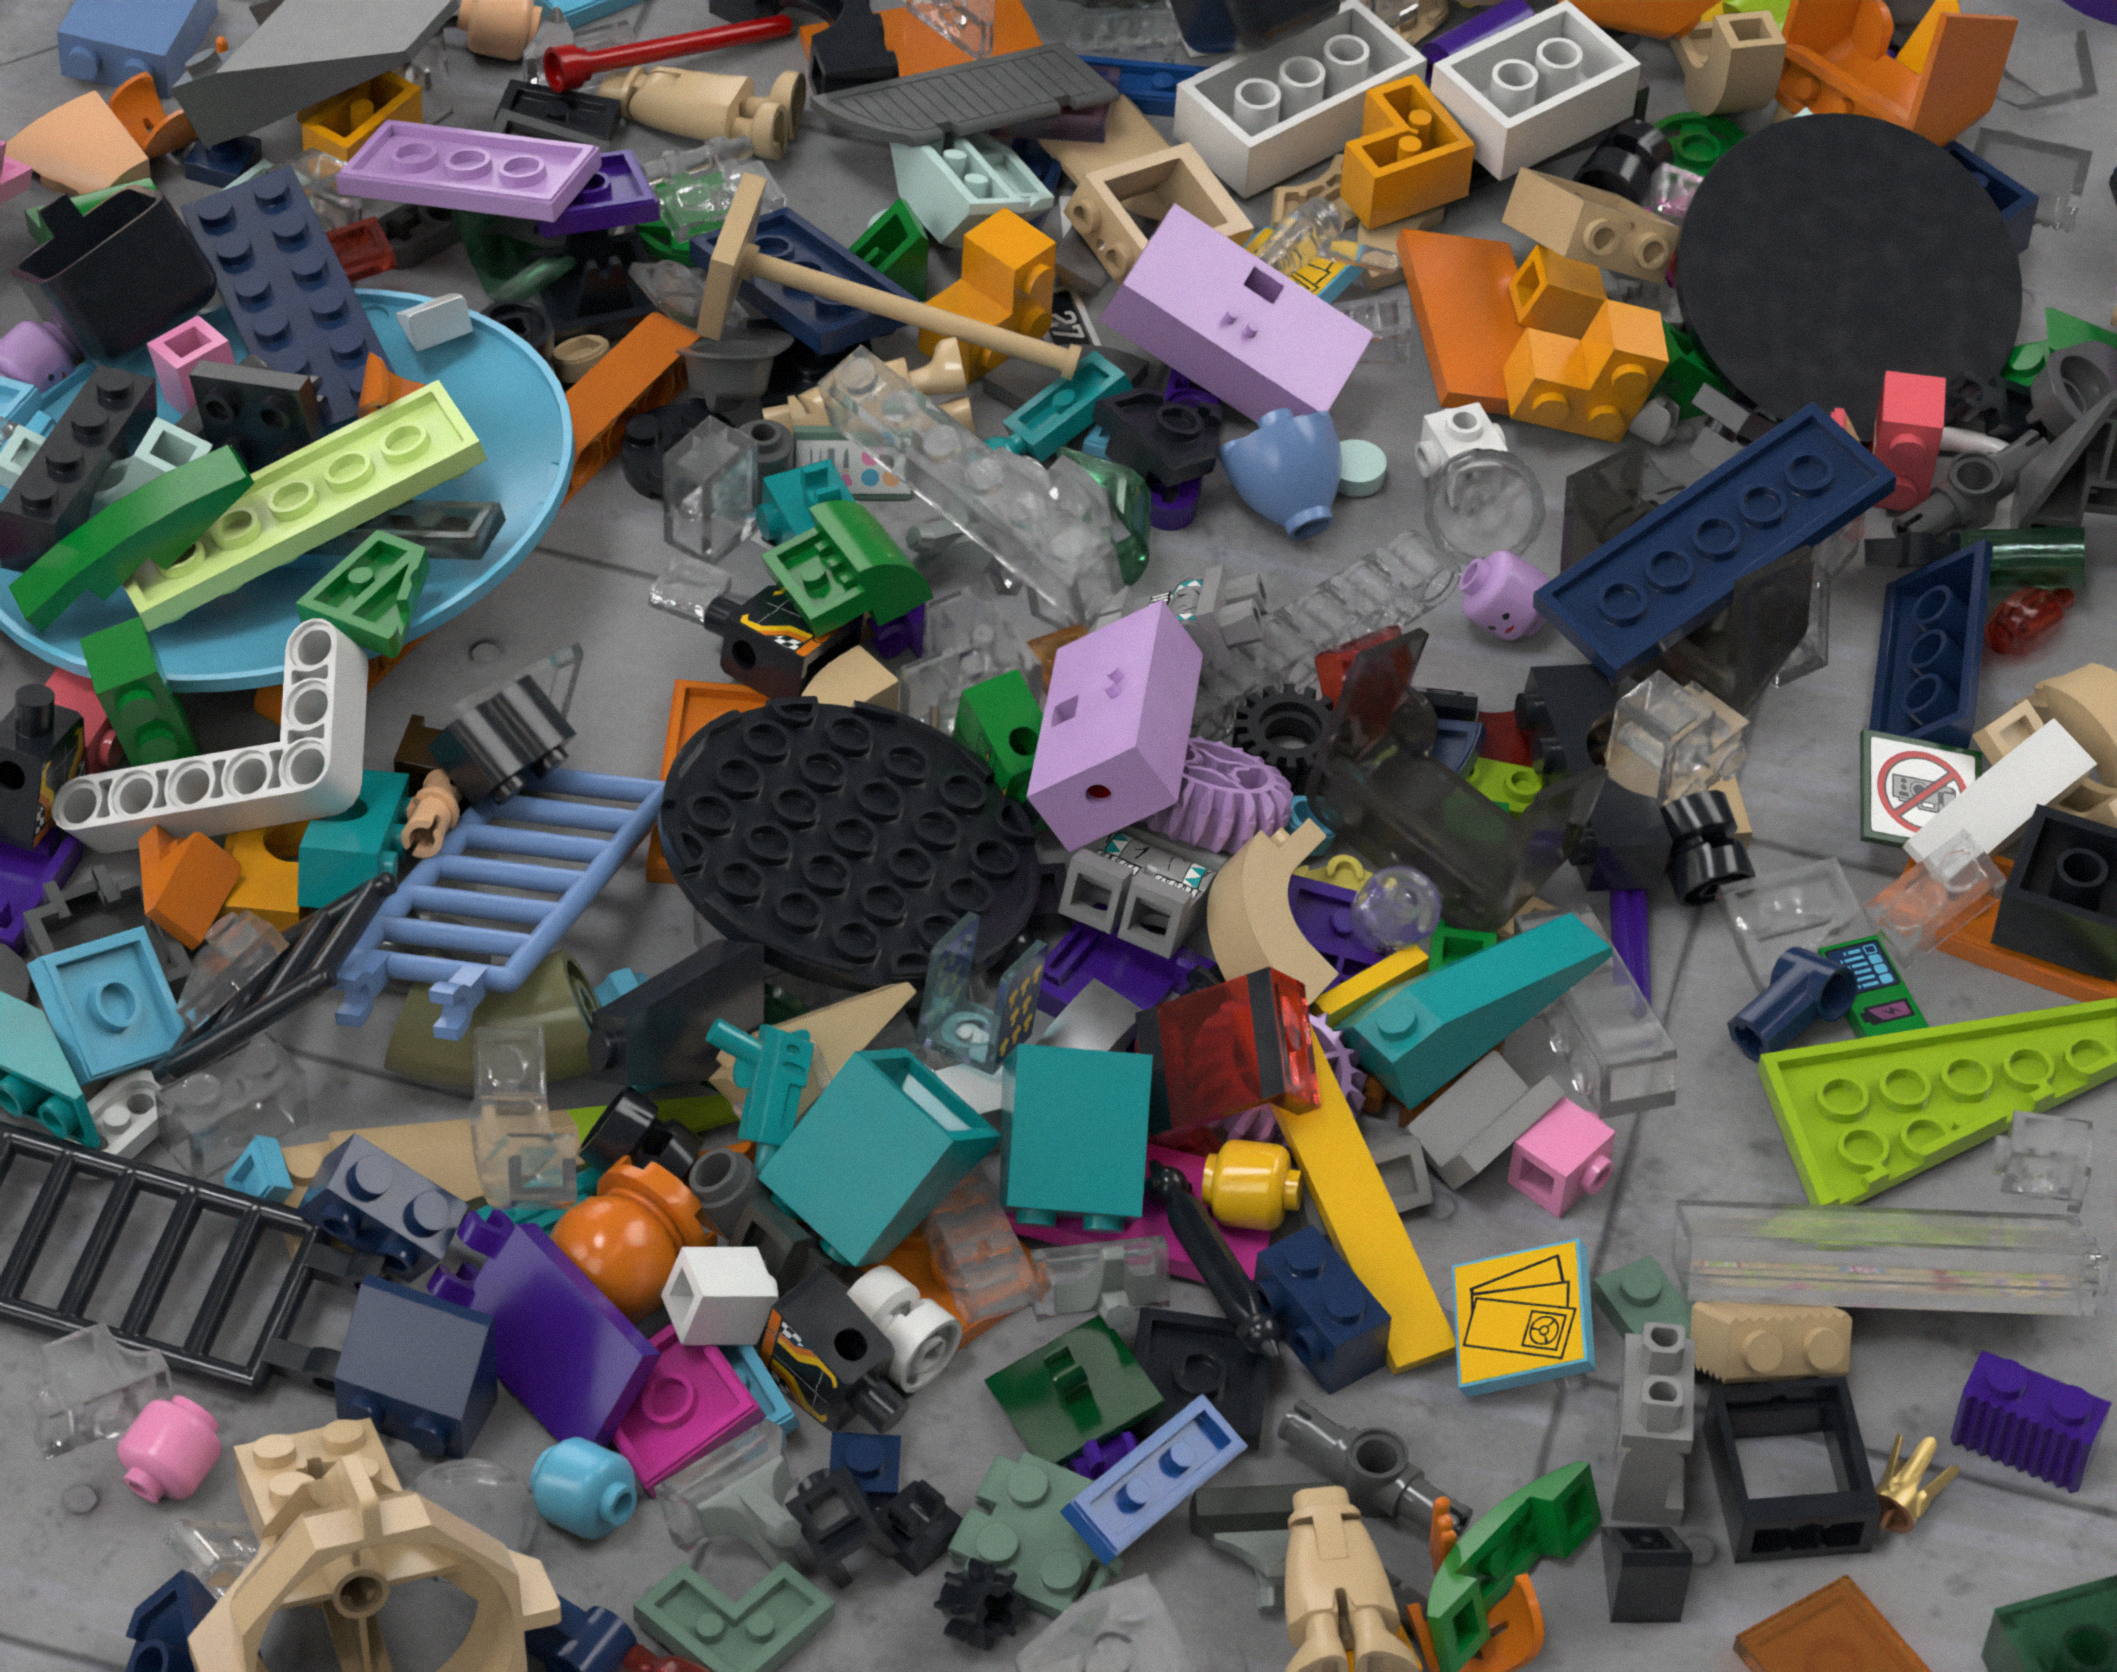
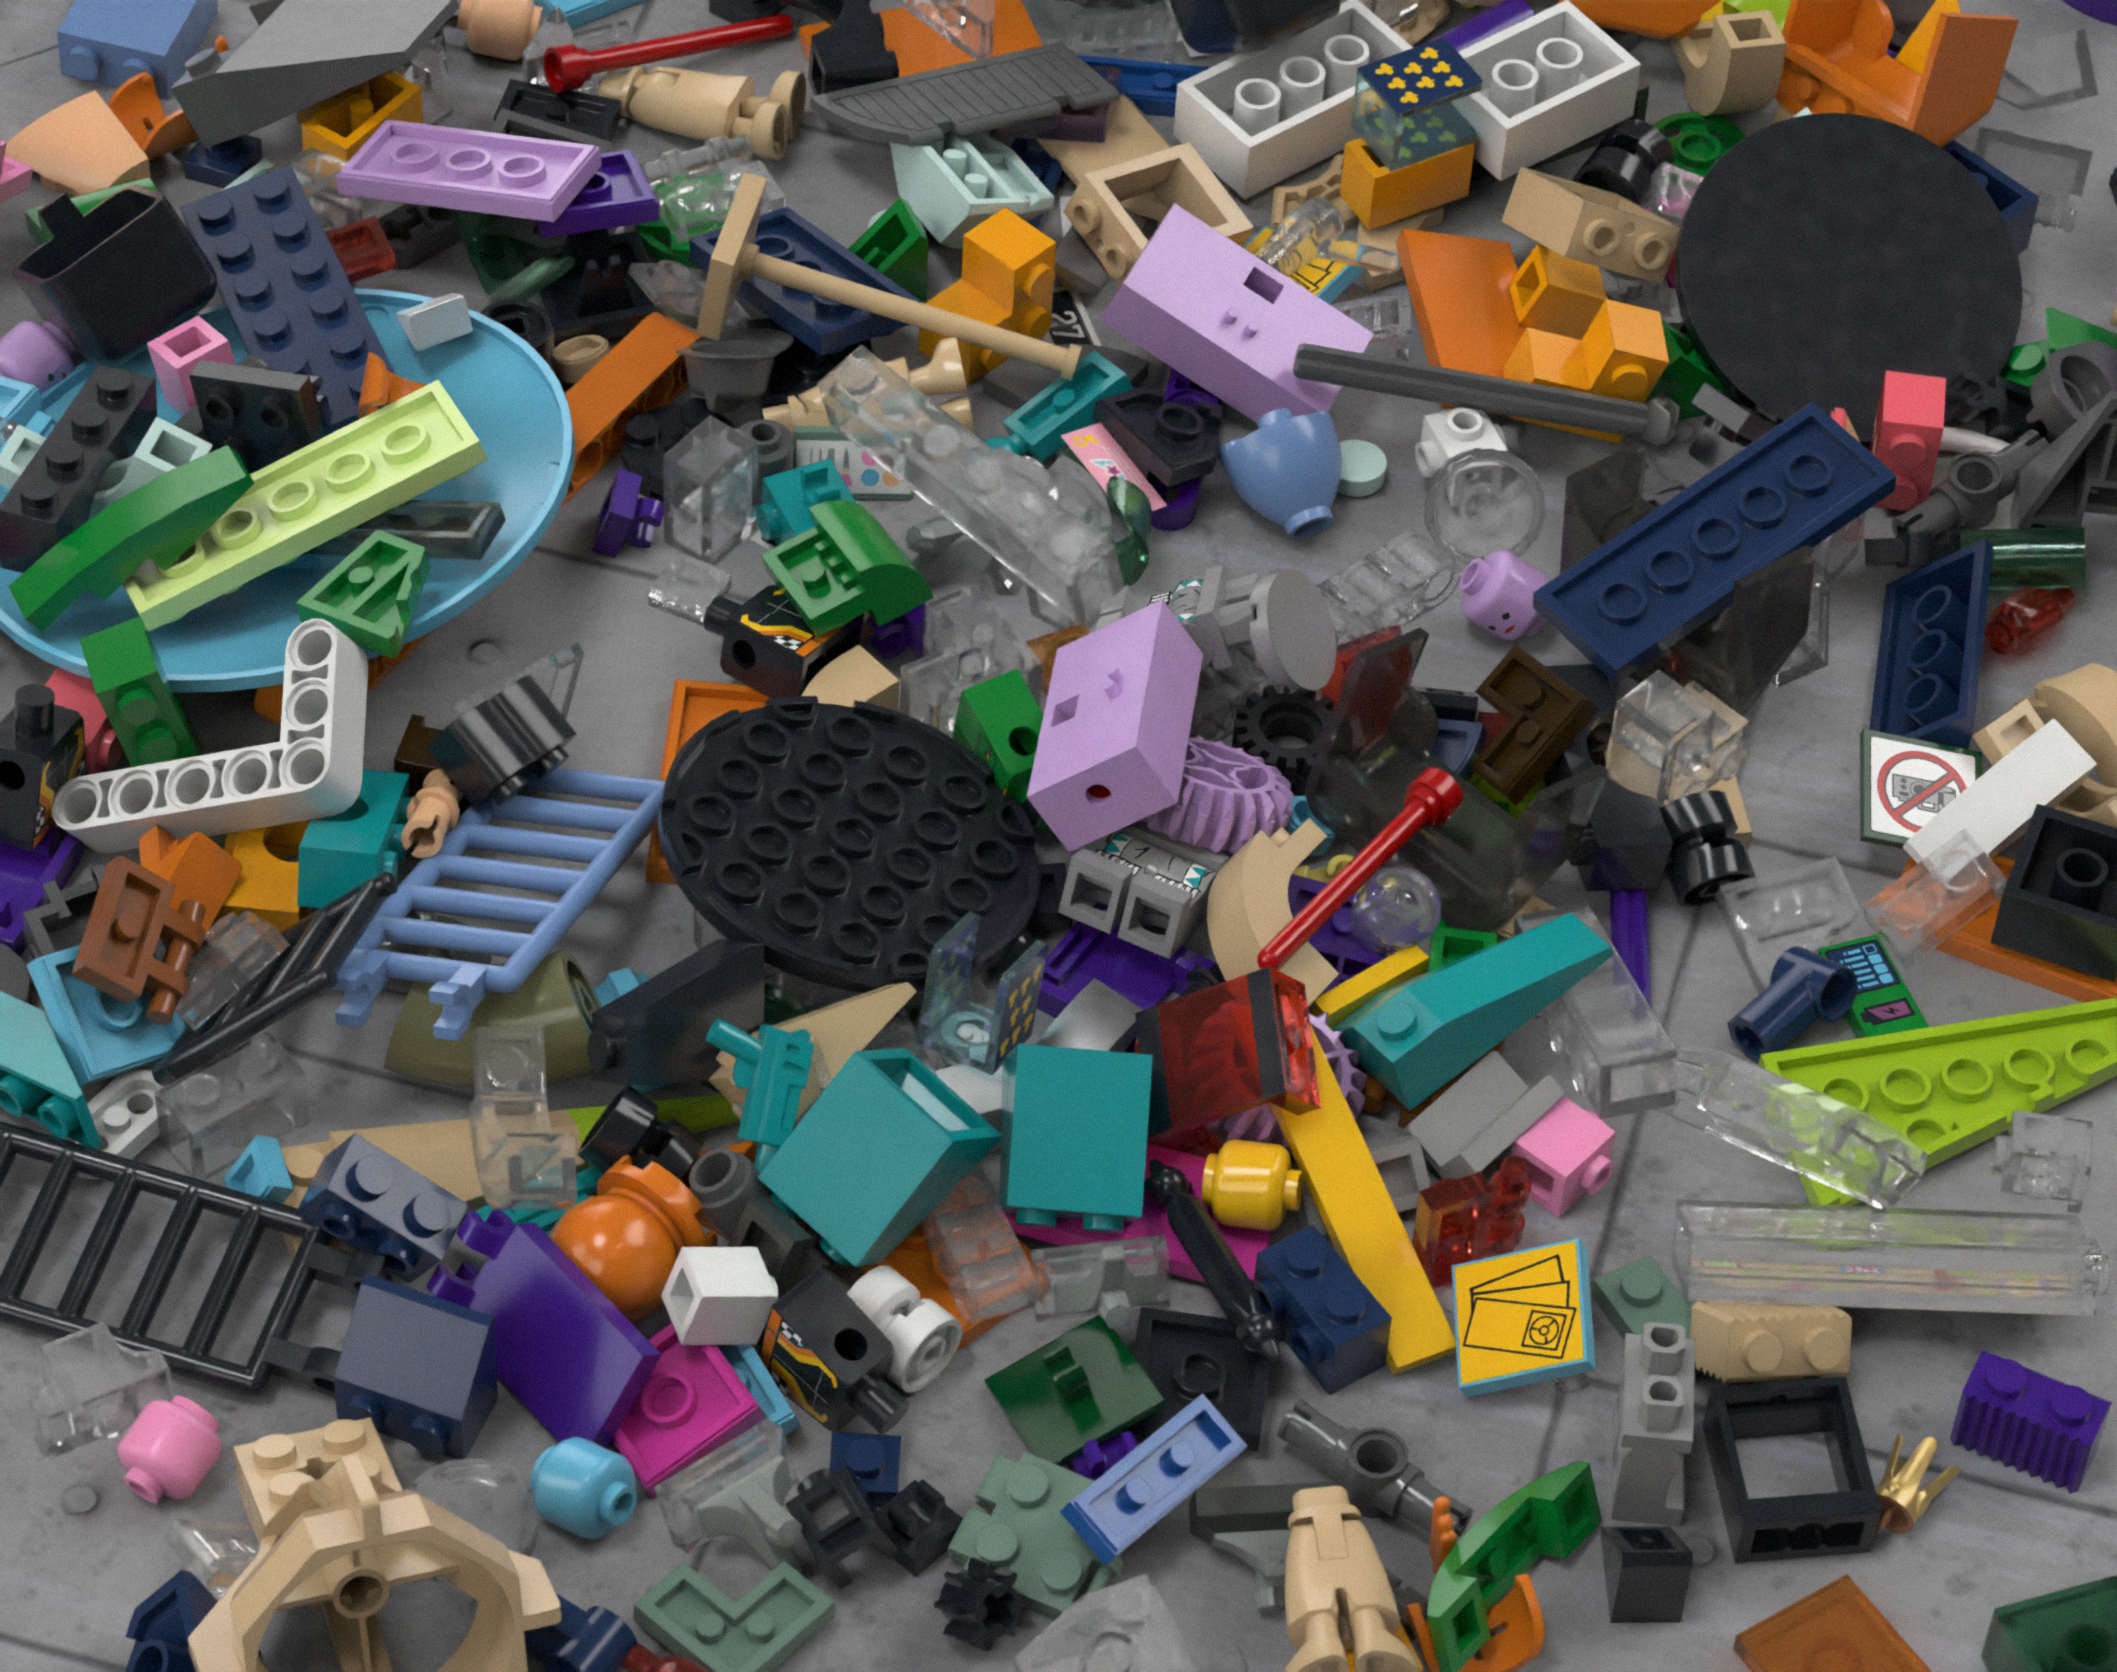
none -> dark orange plate [71,855,206,1025]
none -> dark purple tile [592,468,665,558]
none -> bright pink sticker [1061,422,1167,520]
none -> light grey tile [1249,568,1337,696]
none -> red piece [1257,767,1463,973]
none -> dark grey axle [1293,343,1649,438]
none -> piece [1351,38,1483,172]
none -> clear red plate [1412,1156,1532,1289]
none -> dark brown tile [1470,644,1599,806]
none -> clear brick [1639,1045,1928,1209]

